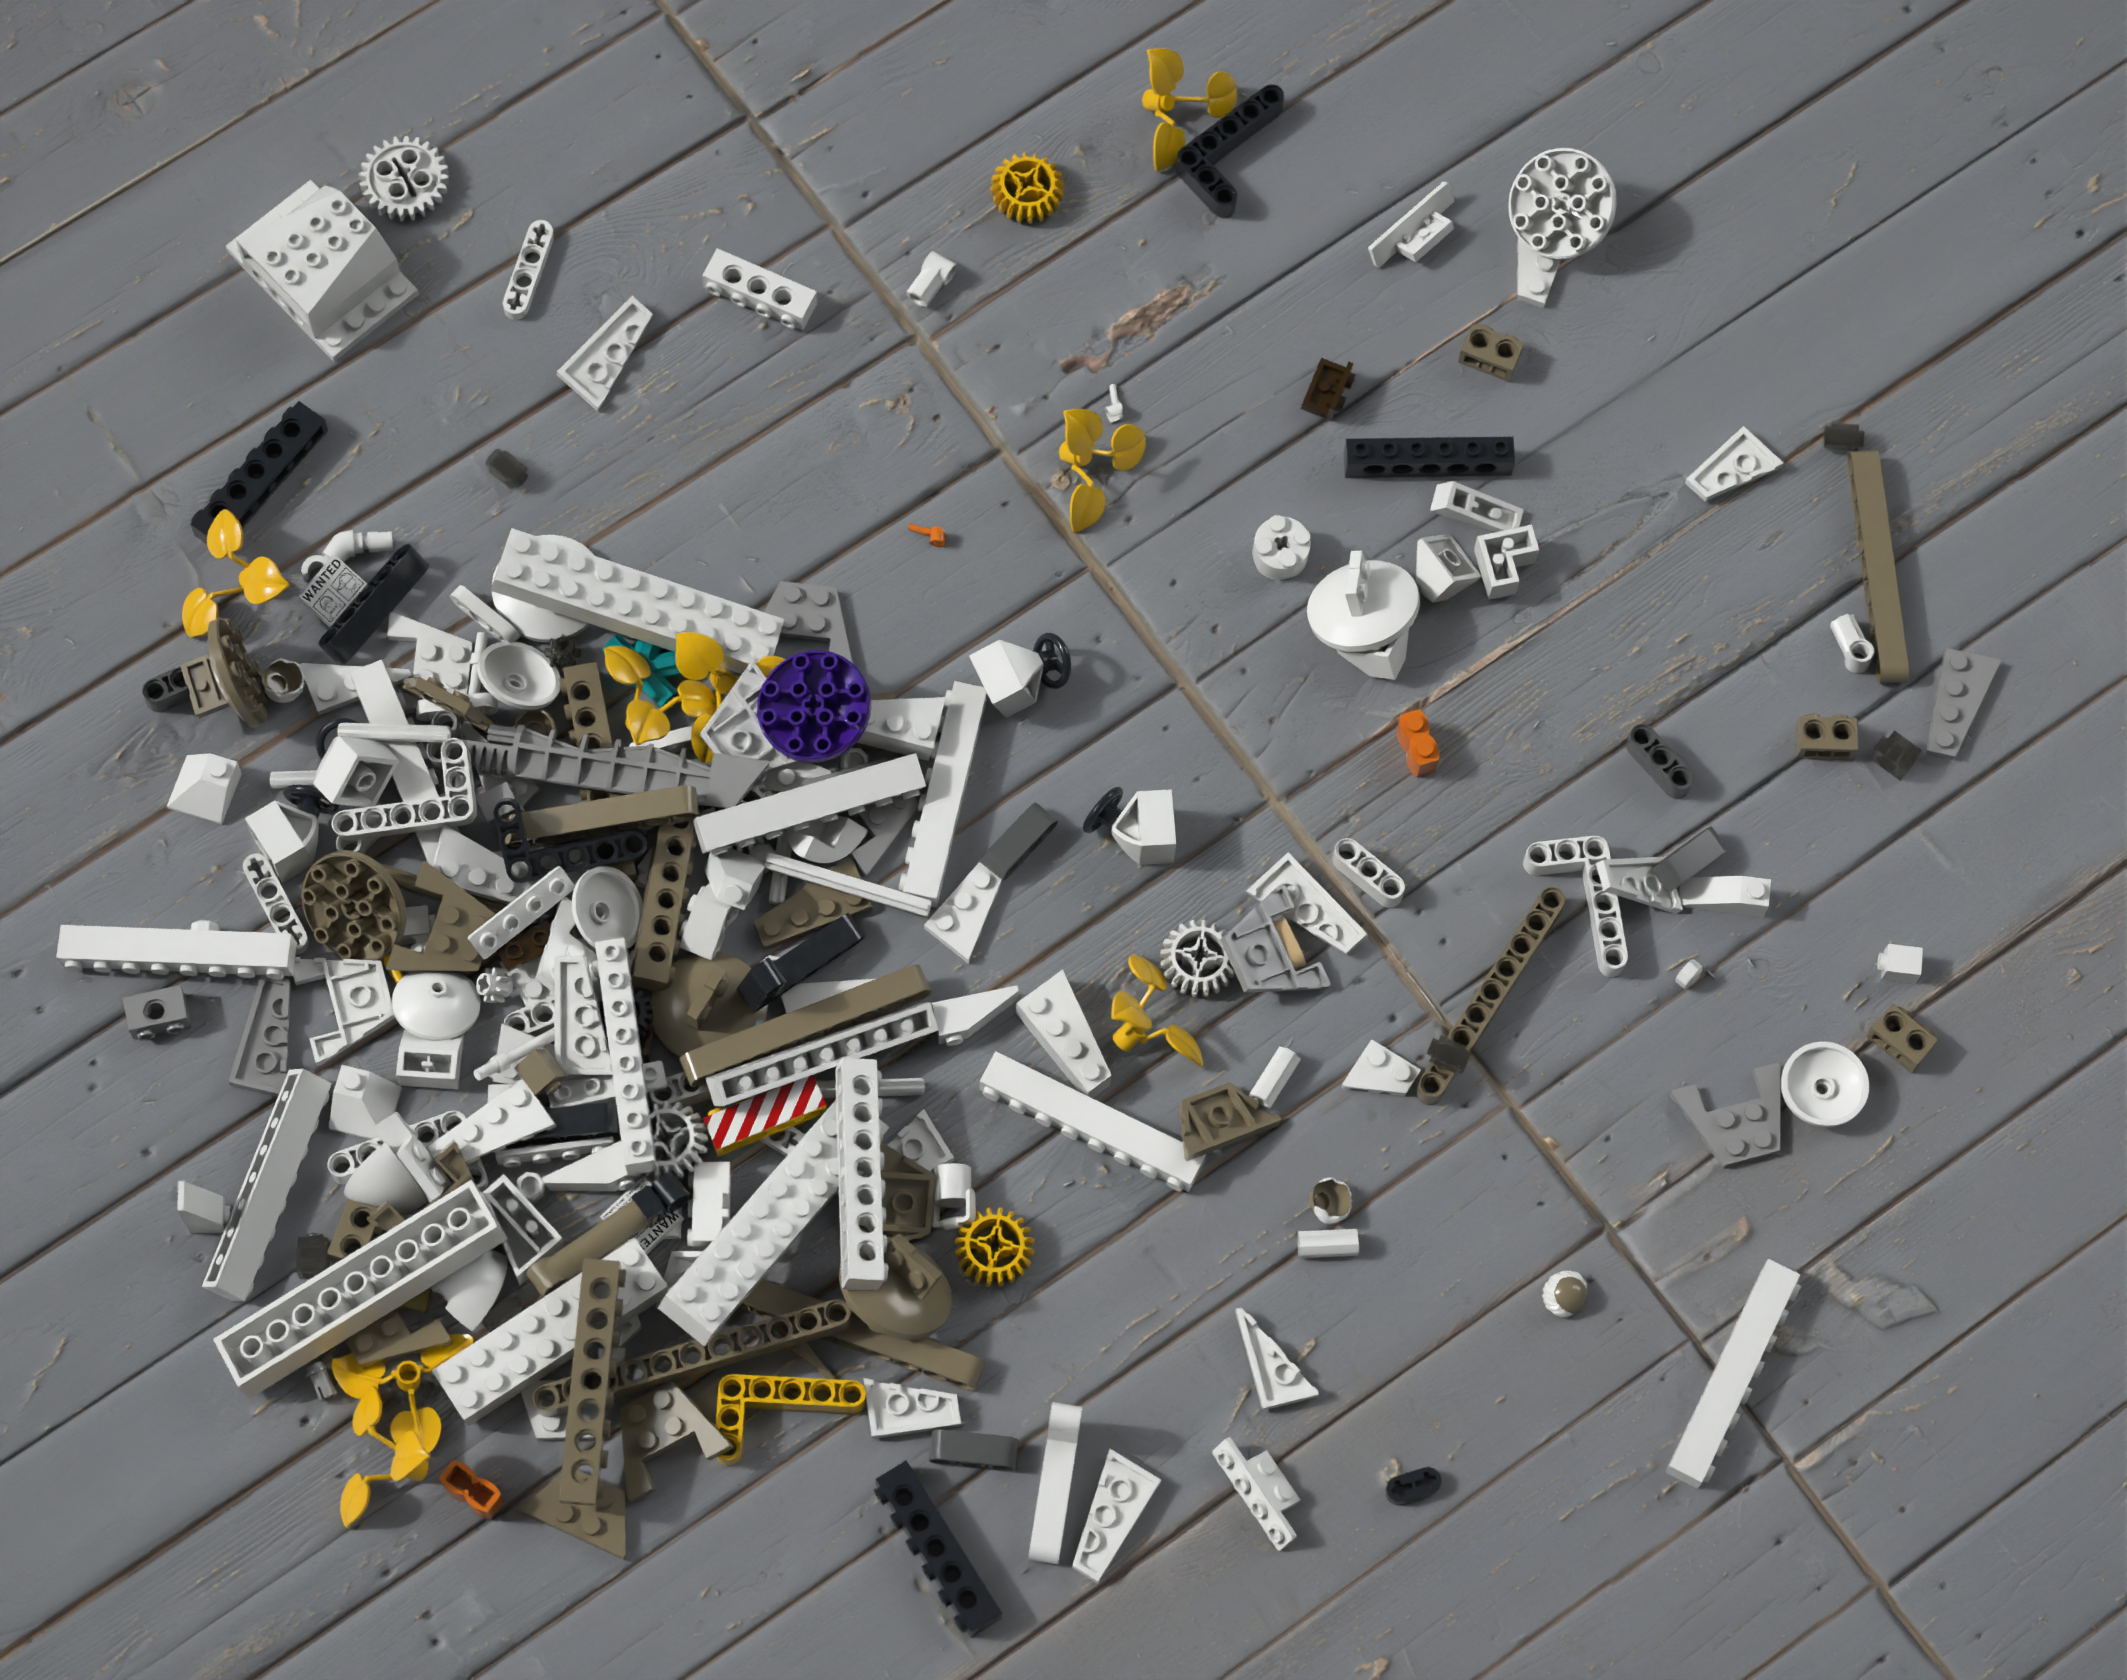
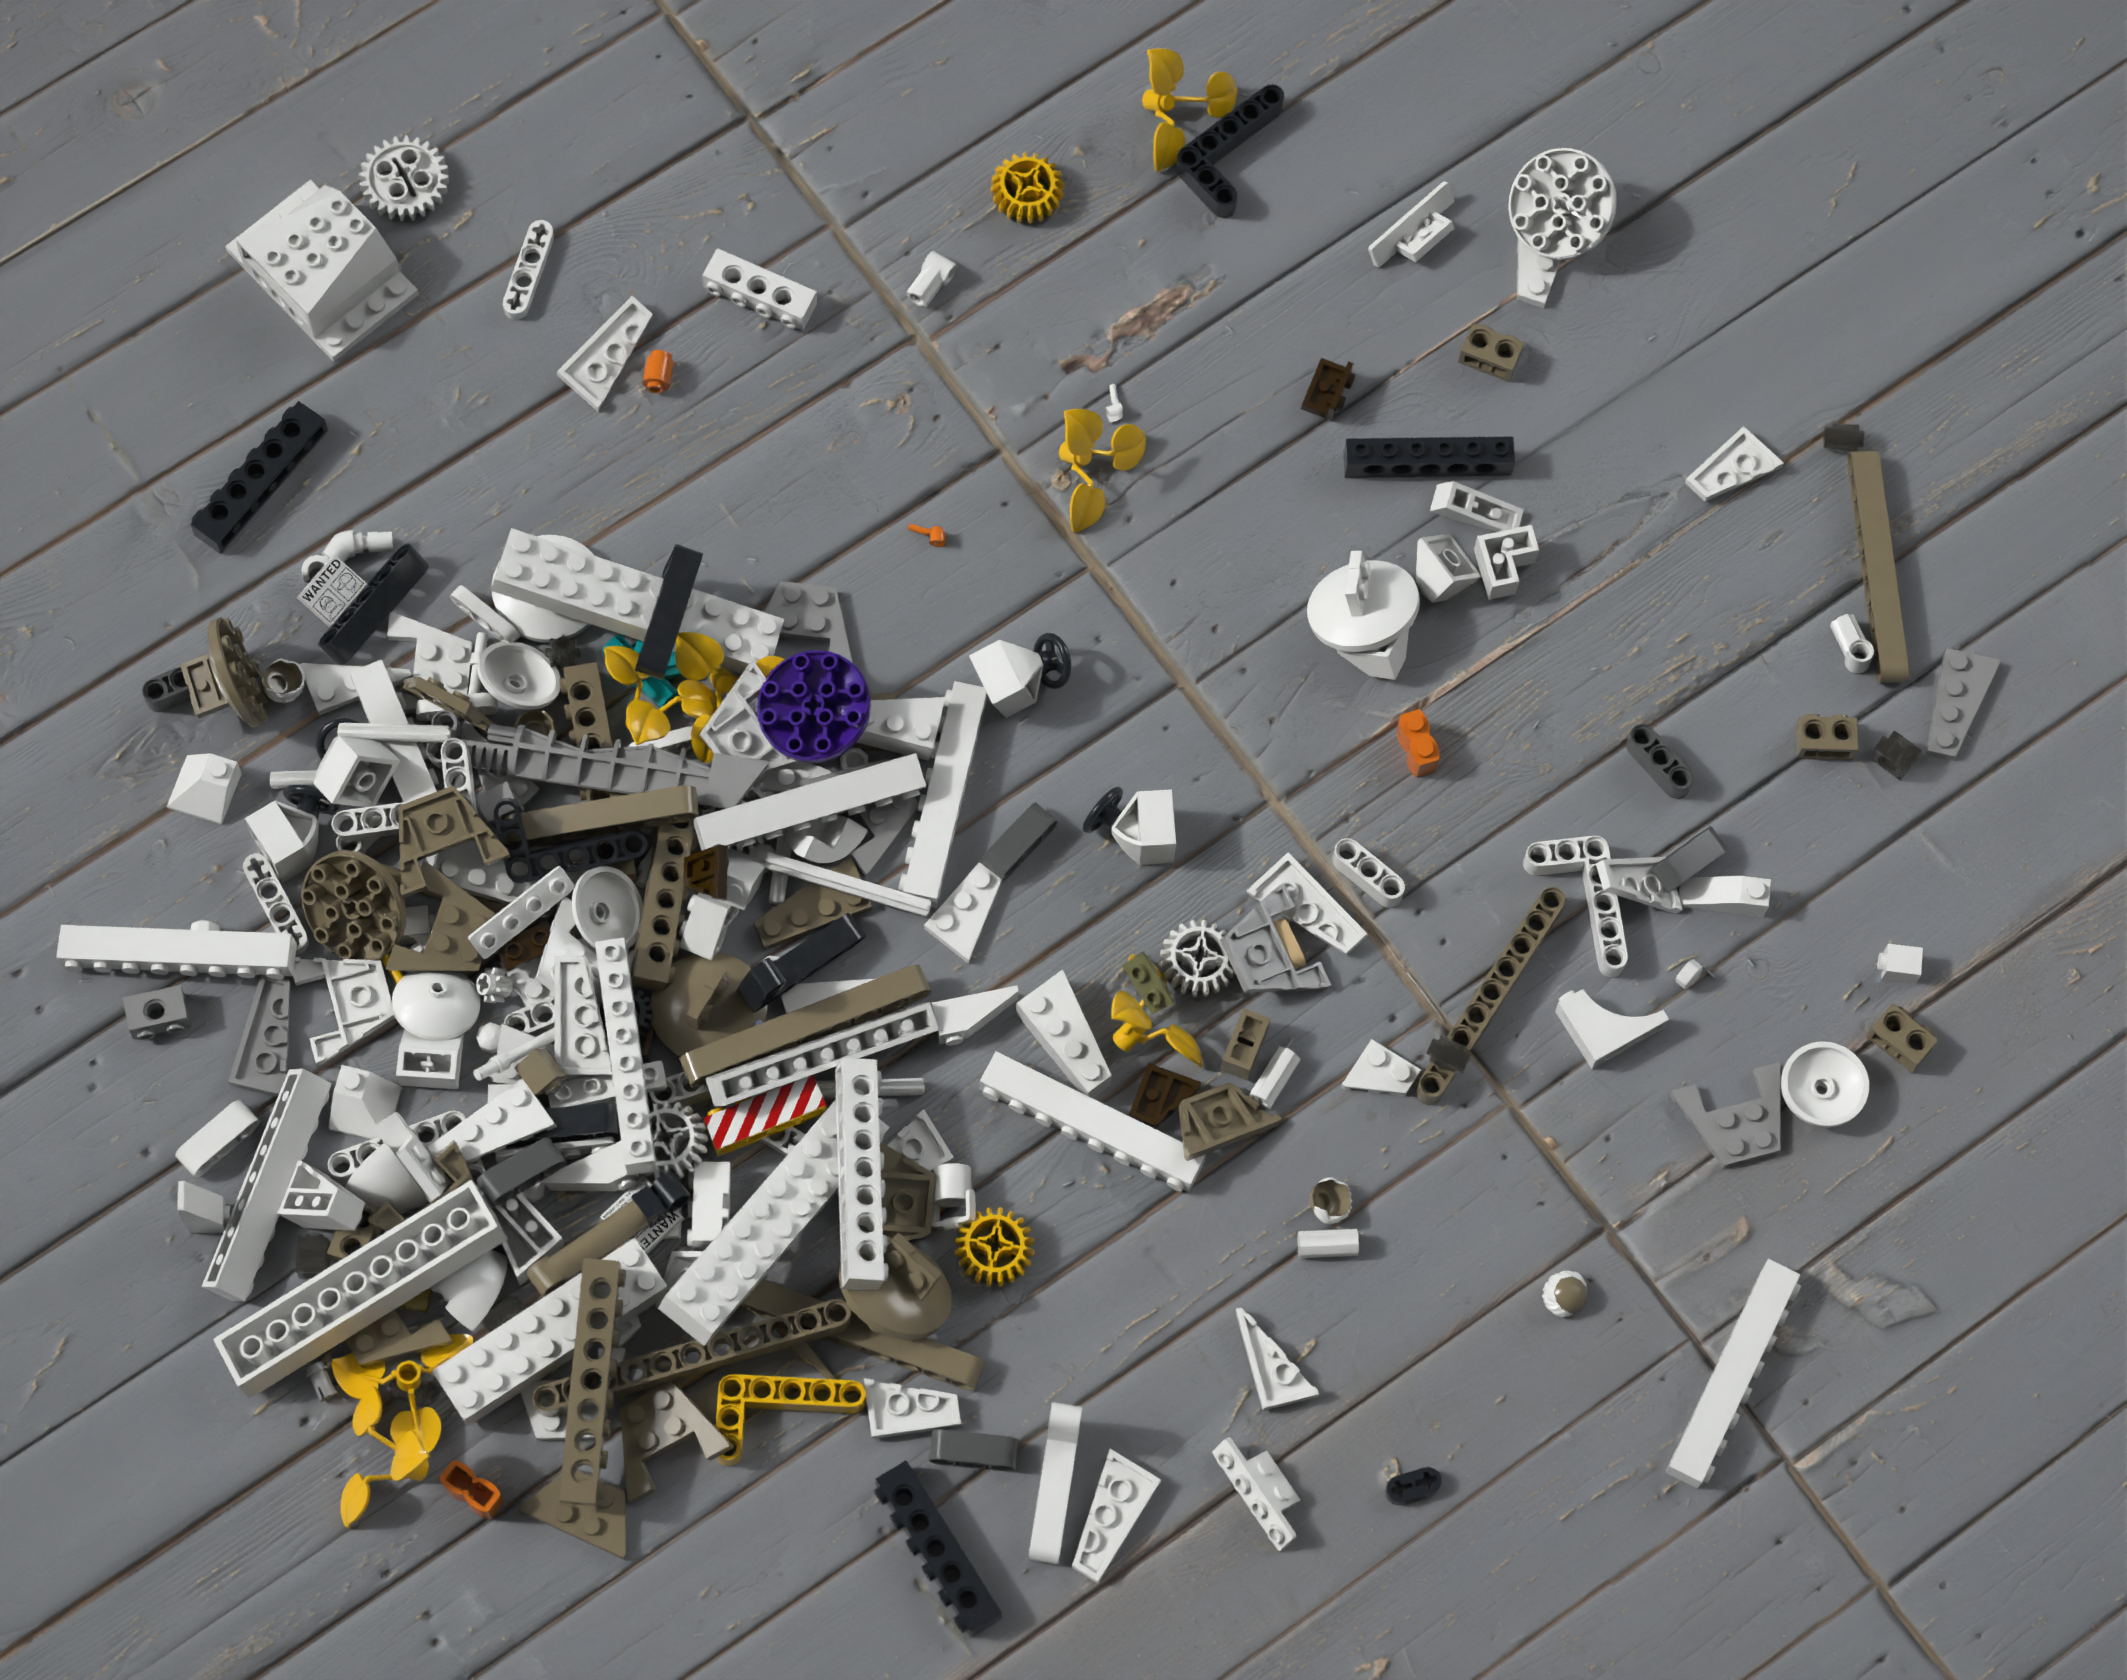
yellow plant [182,509,290,638] -> none
clear smoke brick [485,448,528,489] -> none
white brick [1252,515,1311,580] -> none
none -> white beam [175,1099,260,1178]
none -> white wedge [277,1160,365,1231]
none -> dark tan wing [399,785,511,898]
none -> white tile [476,1022,501,1054]
none -> dark grey beam [477,1137,566,1206]
none -> black beam [635,544,703,680]
none -> orange brick [642,350,674,394]
none -> dark brown wing [683,844,729,901]
none -> olive hinge [1122,951,1175,1014]
none -> dark brown wing [1128,1063,1201,1129]
none -> dark tan brick [1220,1008,1270,1081]
none -> white arch [1555,989,1669,1069]

